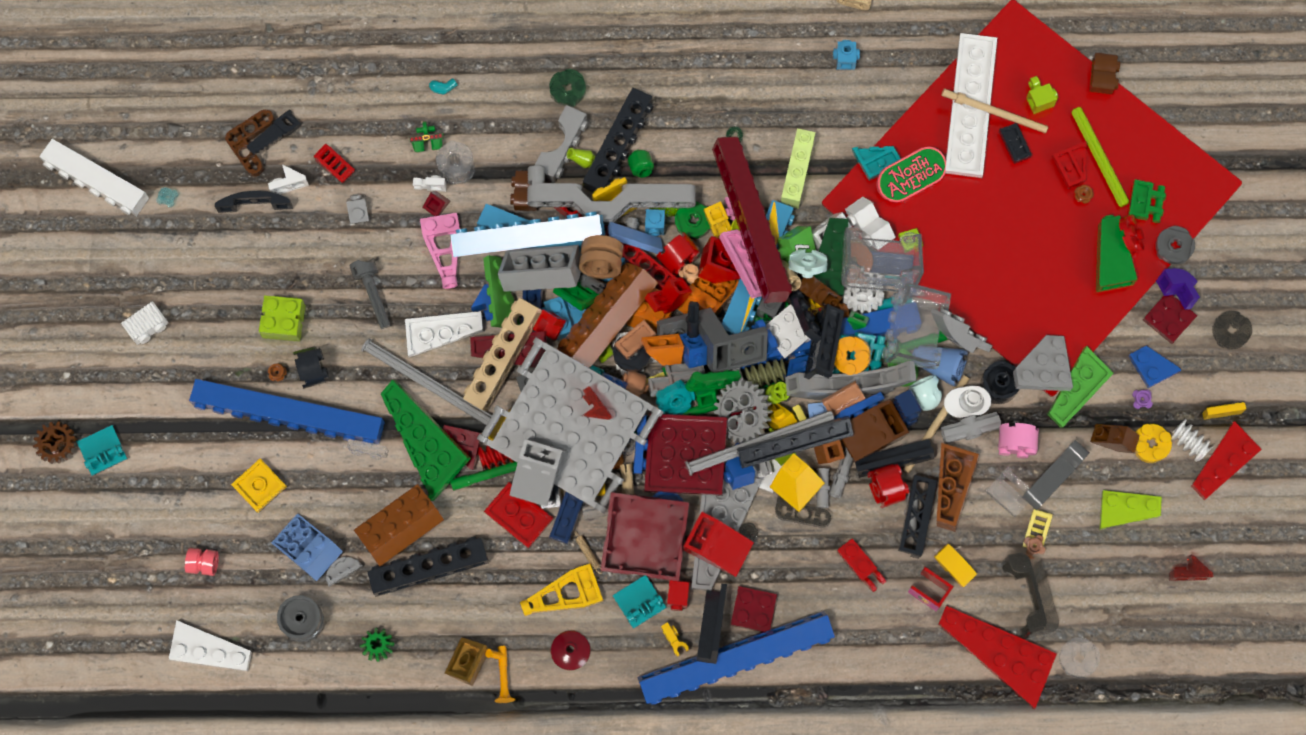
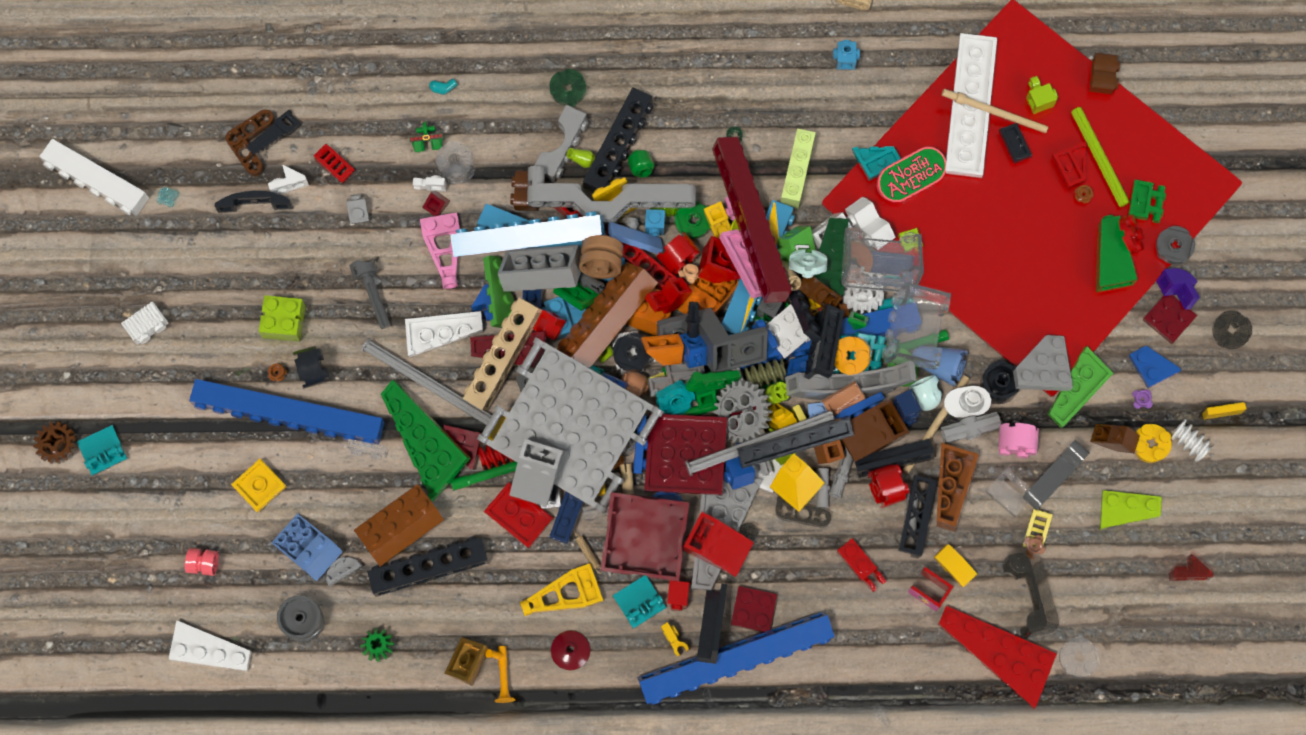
clear red slope [582,386,613,420] -> none
nougat tile [614,320,656,359] -> none
light grey slope [931,308,992,353] -> none
red wing [1191,421,1262,500] -> none

